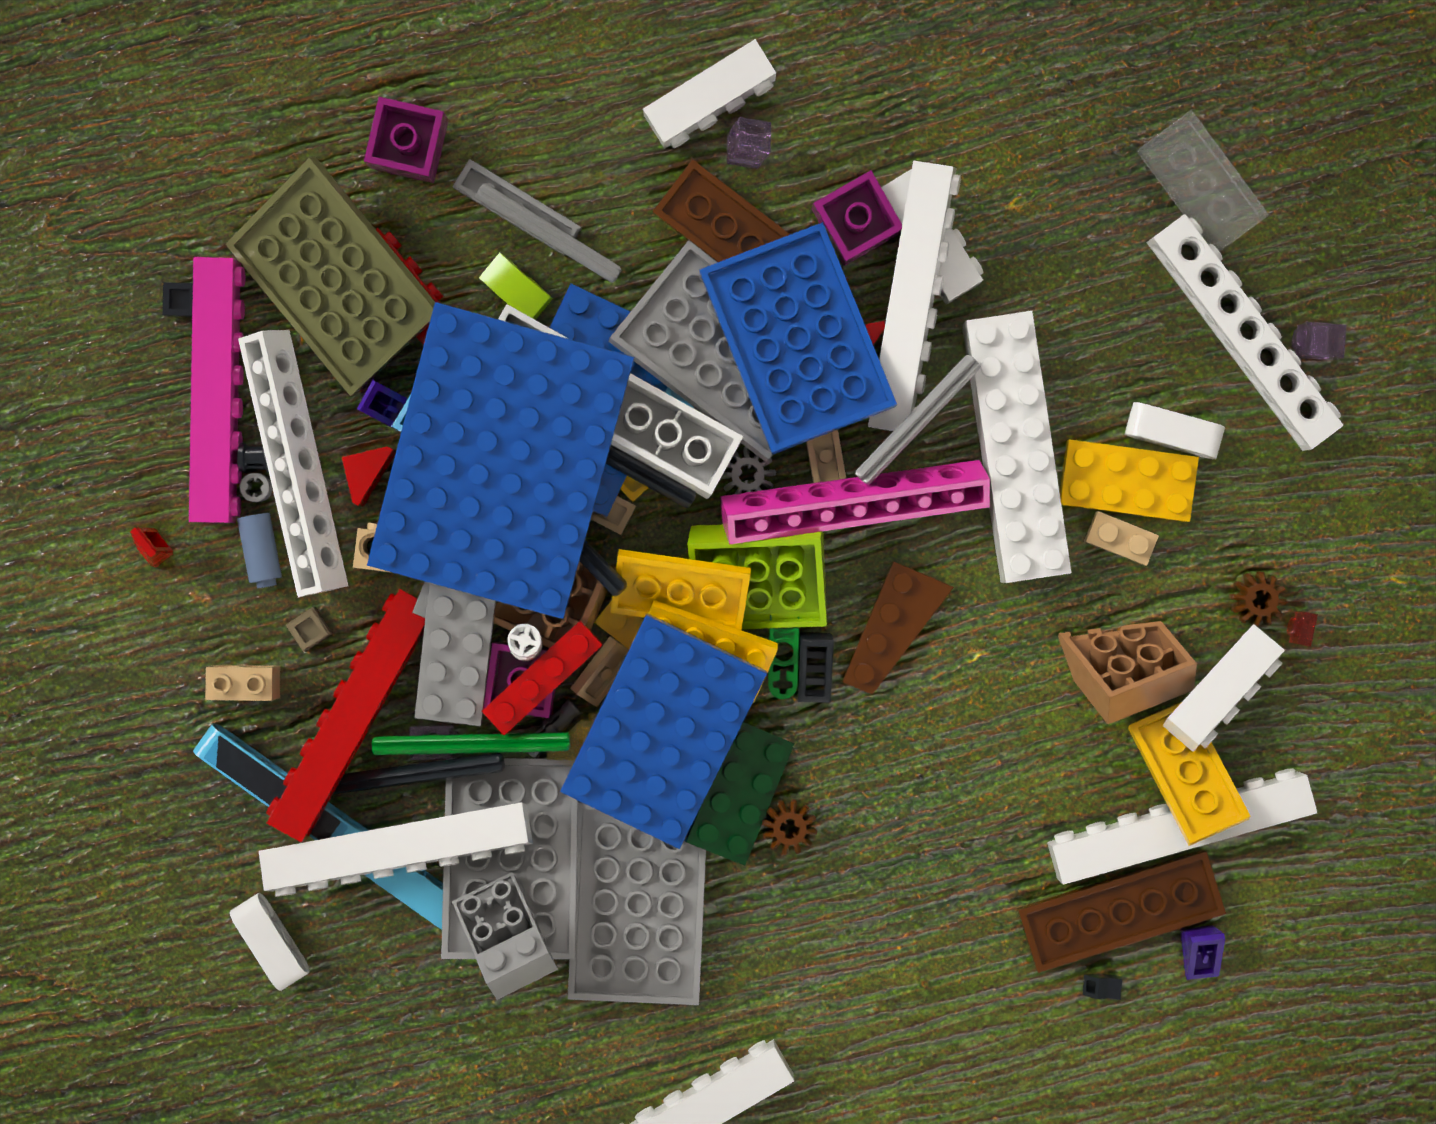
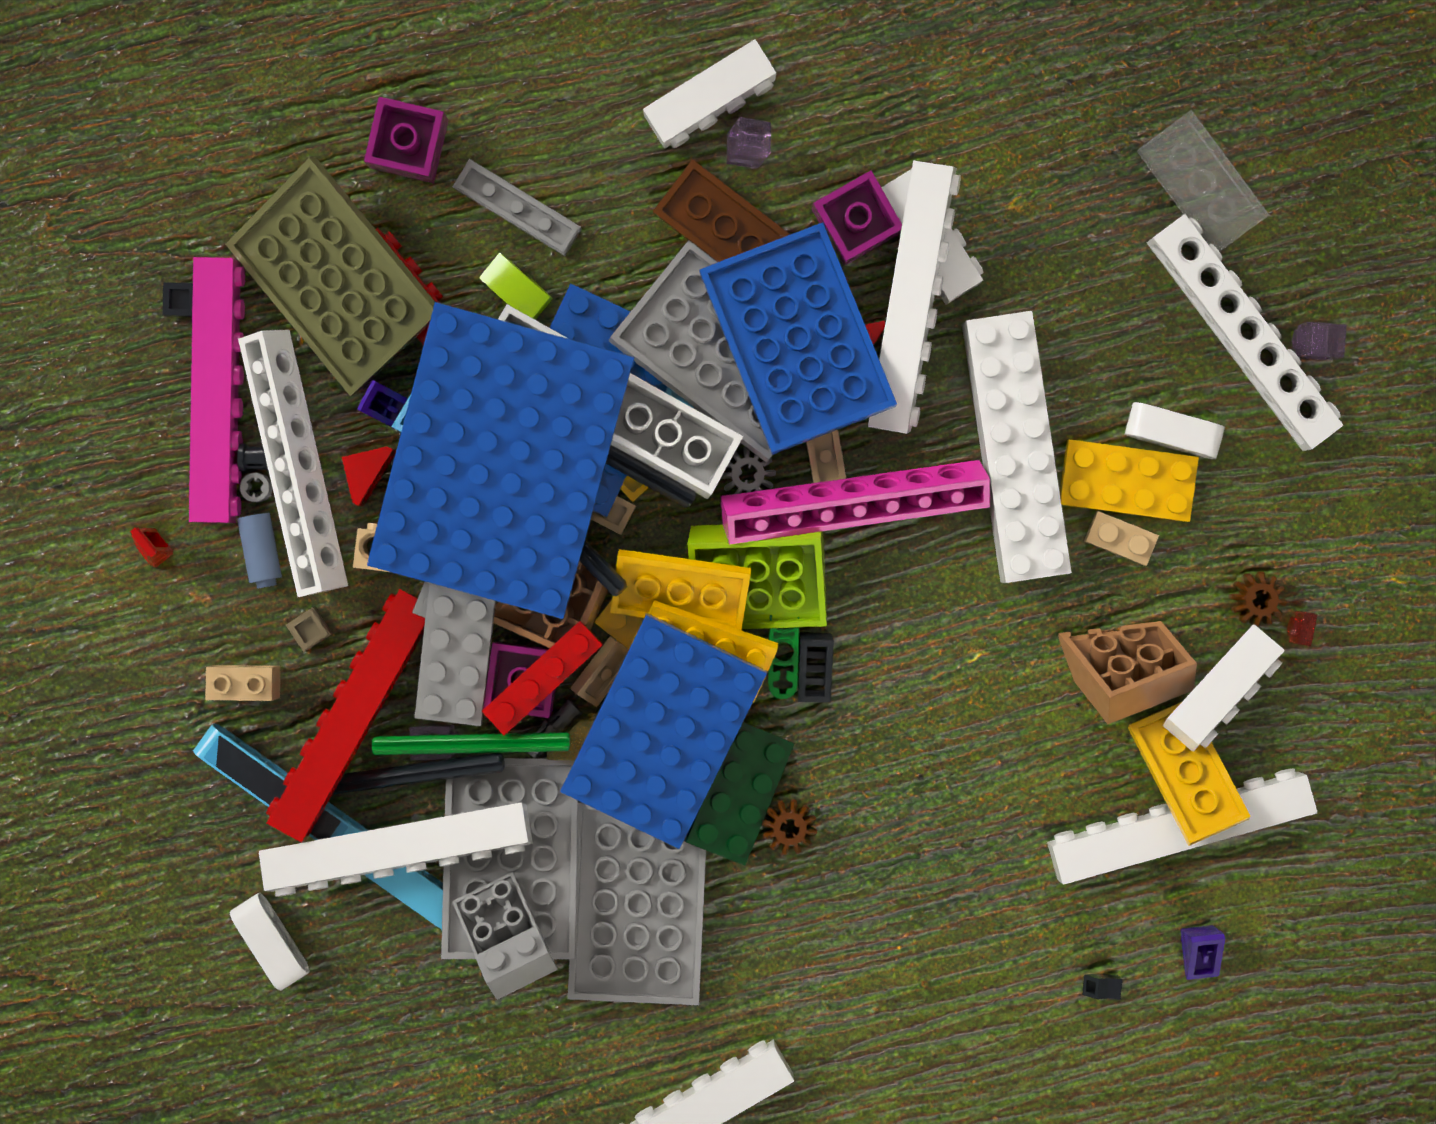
light grey axle [476,184,621,283] -> none
white wheel [508,624,542,661] -> none
reddish brown wing [842,561,954,695] -> none
light grey axle [856,355,981,485] -> none
reddish brown plate [1017,850,1226,973] -> none

